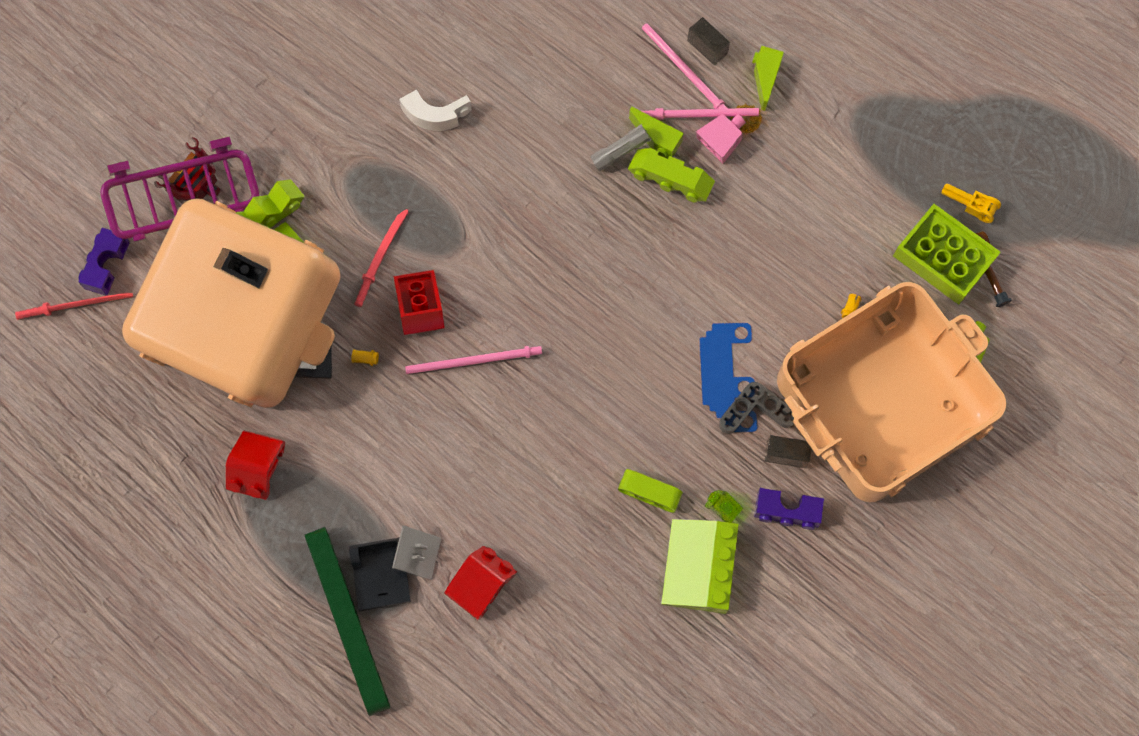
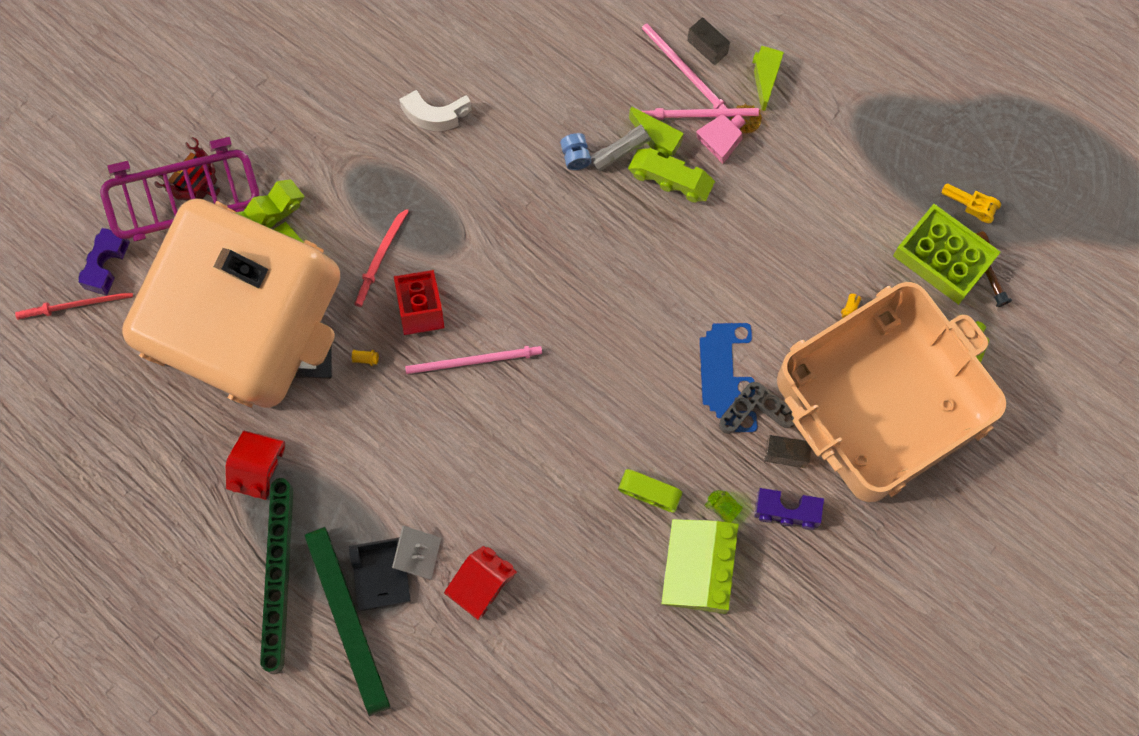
none -> dark green beam [260,478,293,674]
none -> medium blue wheel [560,133,592,170]

